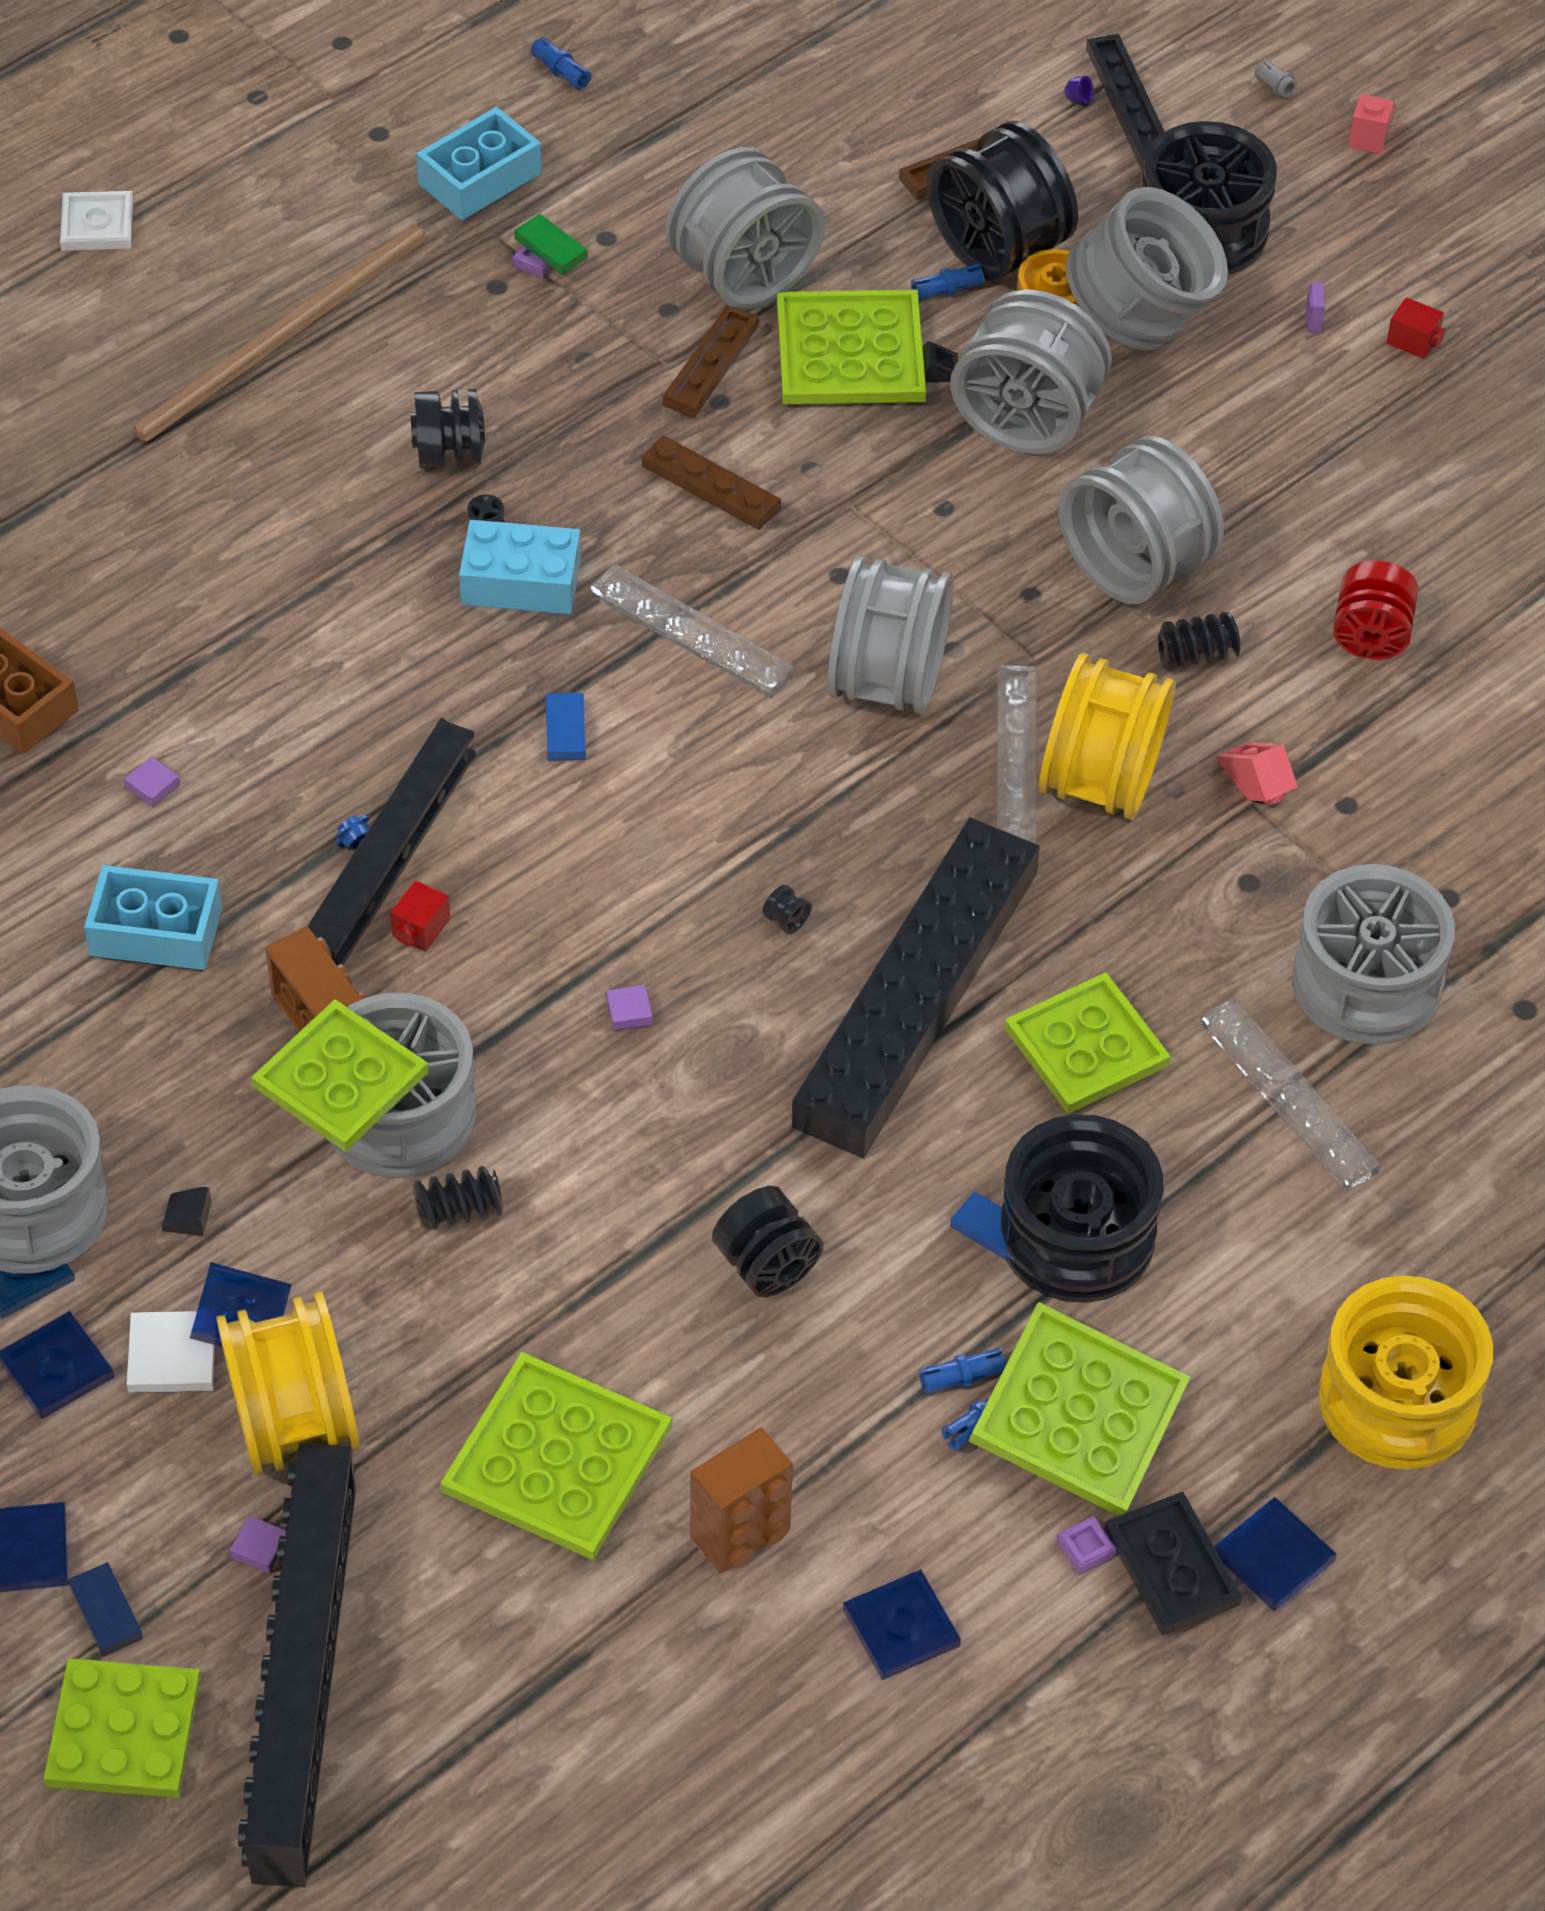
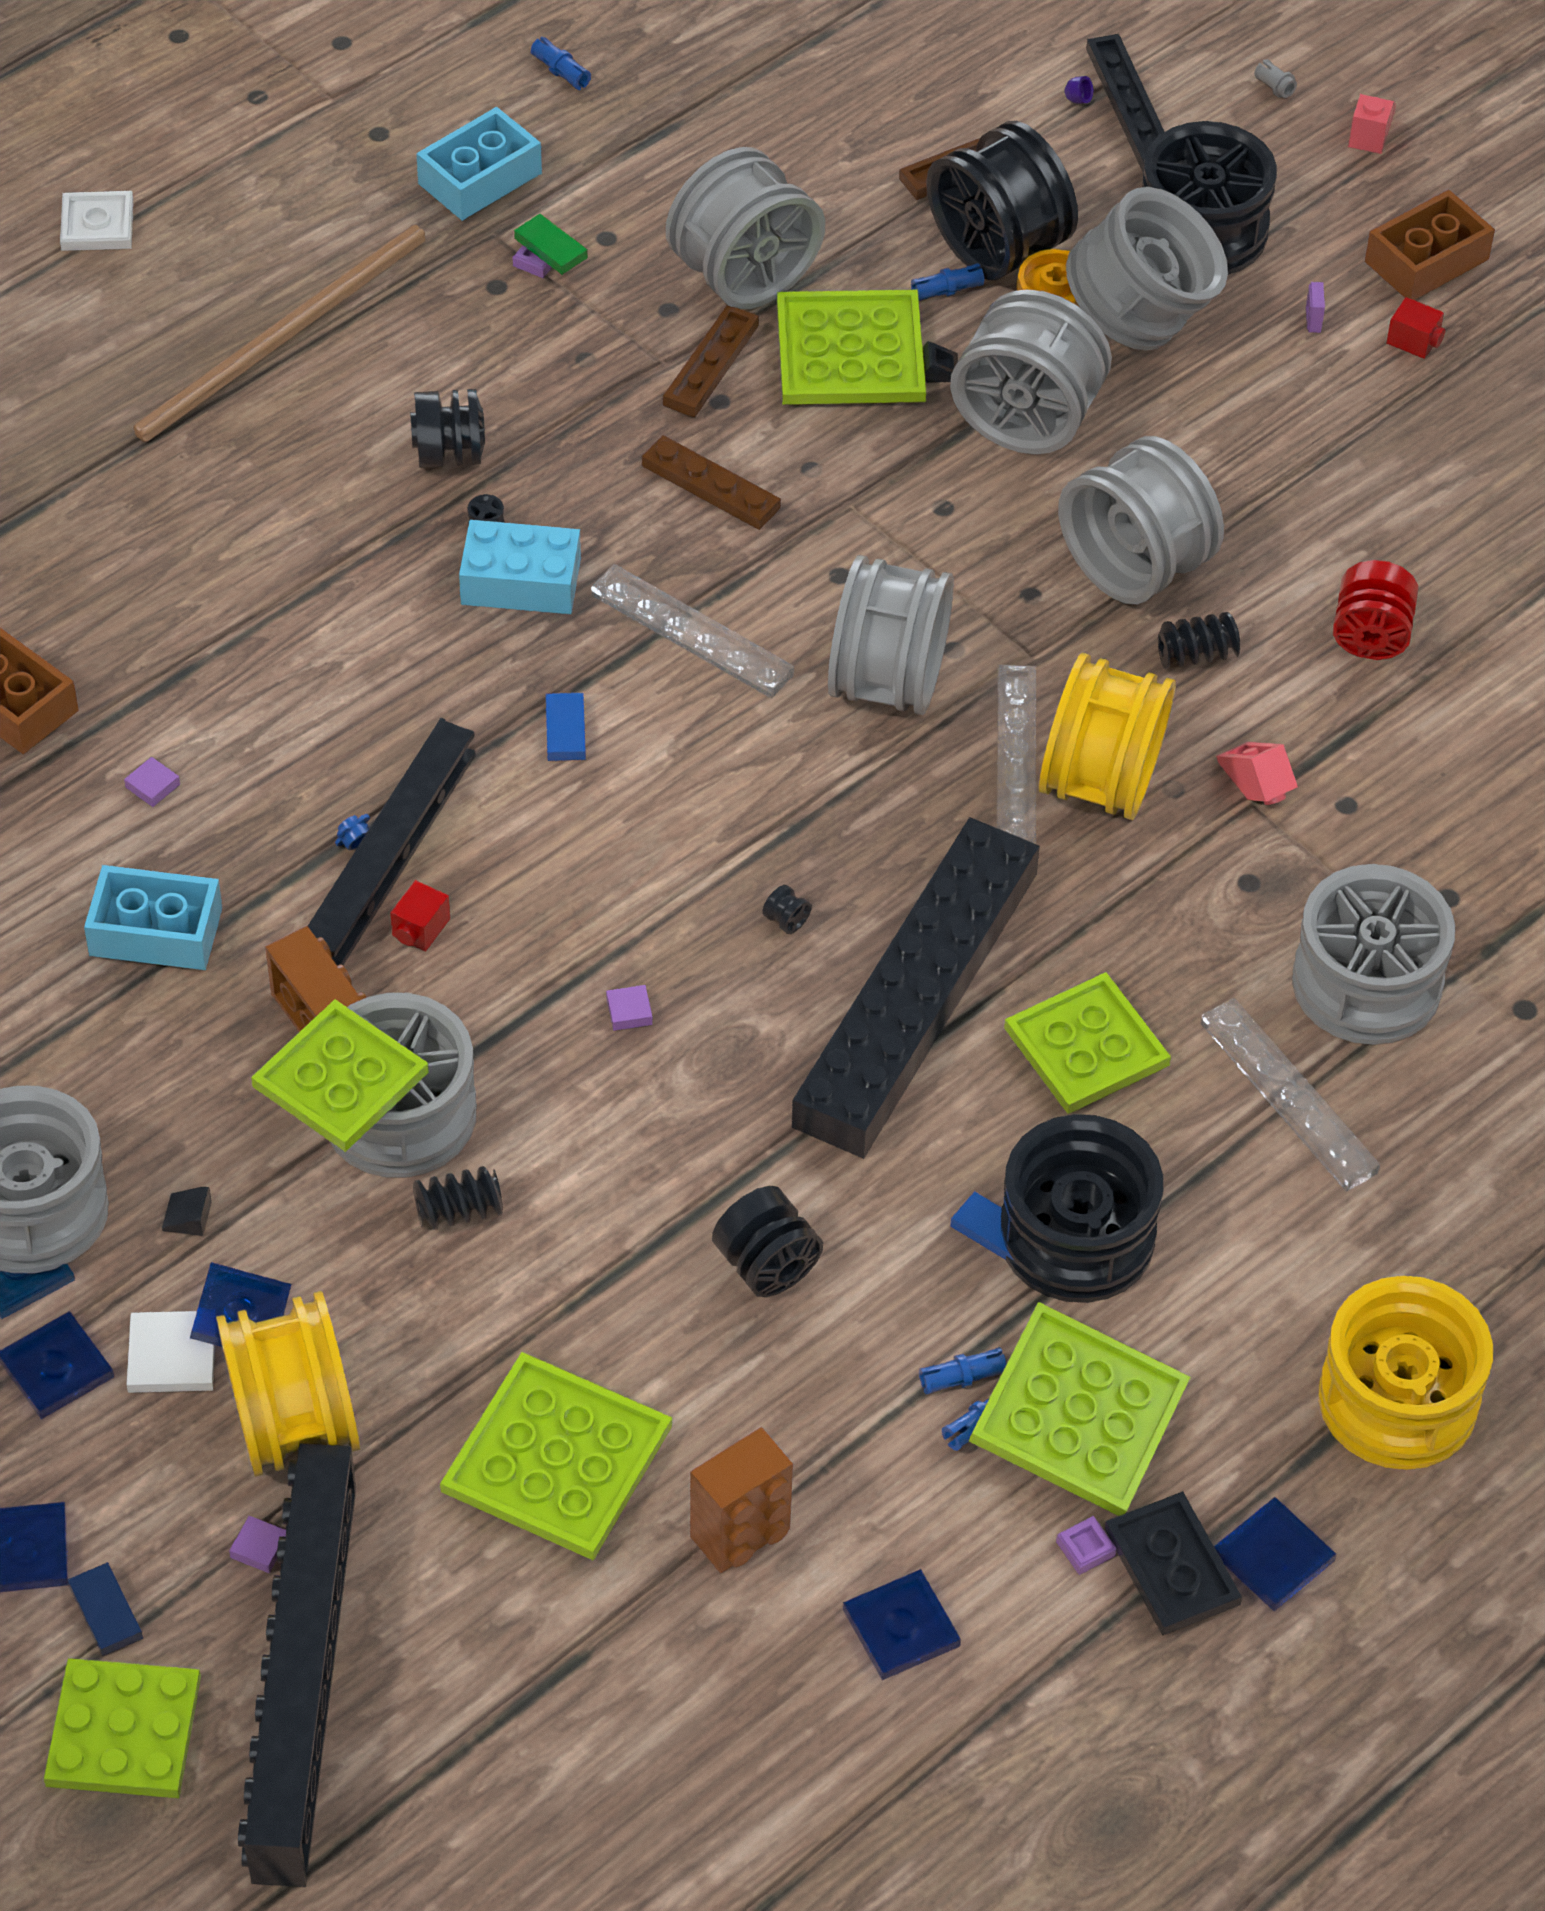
none -> dark orange brick [1364,189,1495,300]

